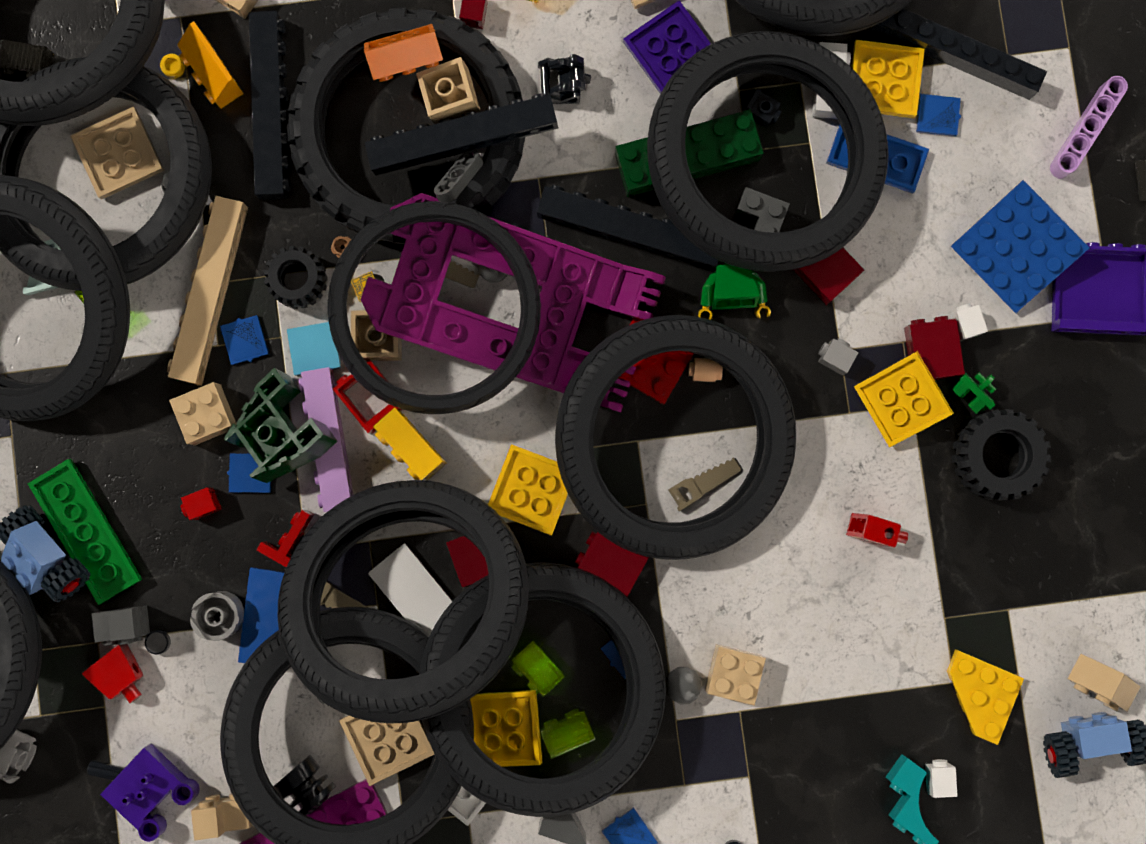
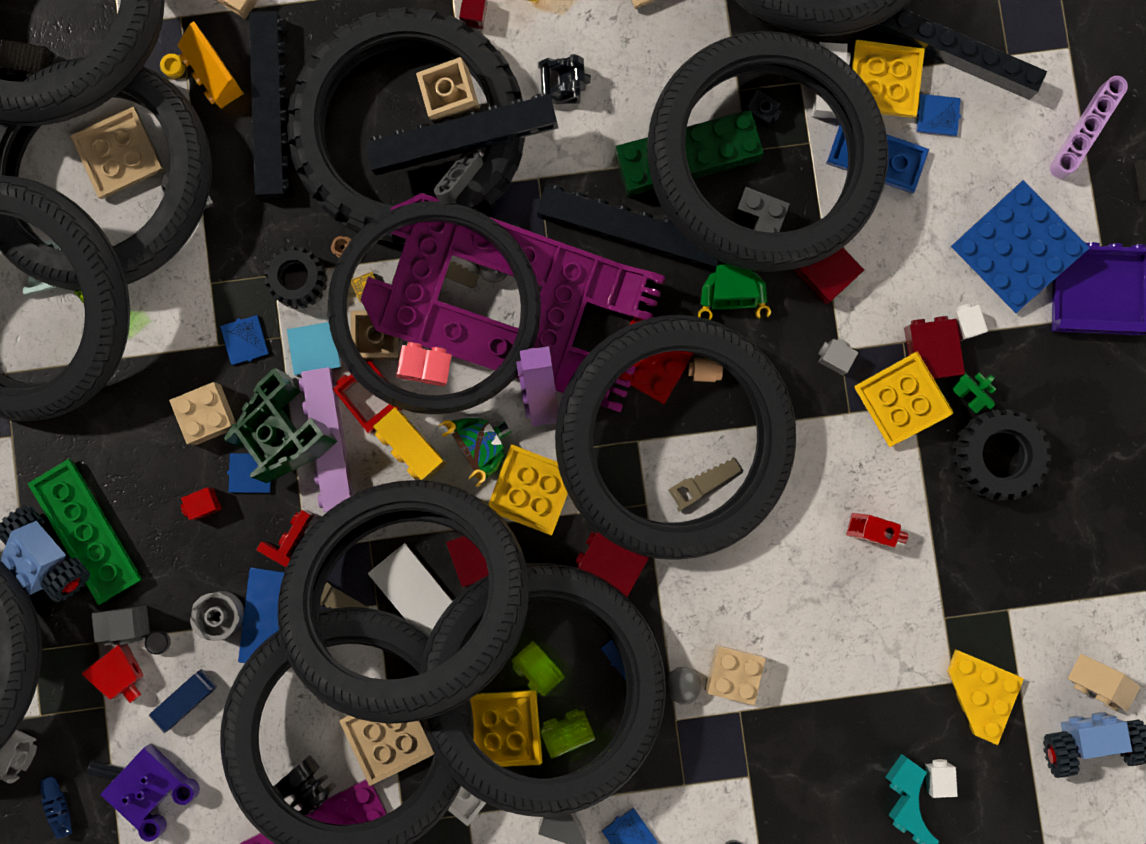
tan brick [167,196,248,386] -> none
tan brick [191,793,252,841] -> none
orange brick [364,24,443,82] -> none
dark purple plate [623,0,711,94] -> none
none -> dark blue hinge [40,776,72,839]
none -> dark blue beam [148,669,217,733]
none -> coral brick [396,342,452,387]
none -> torso [438,417,512,487]
none -> medium lavender brick [516,346,558,427]

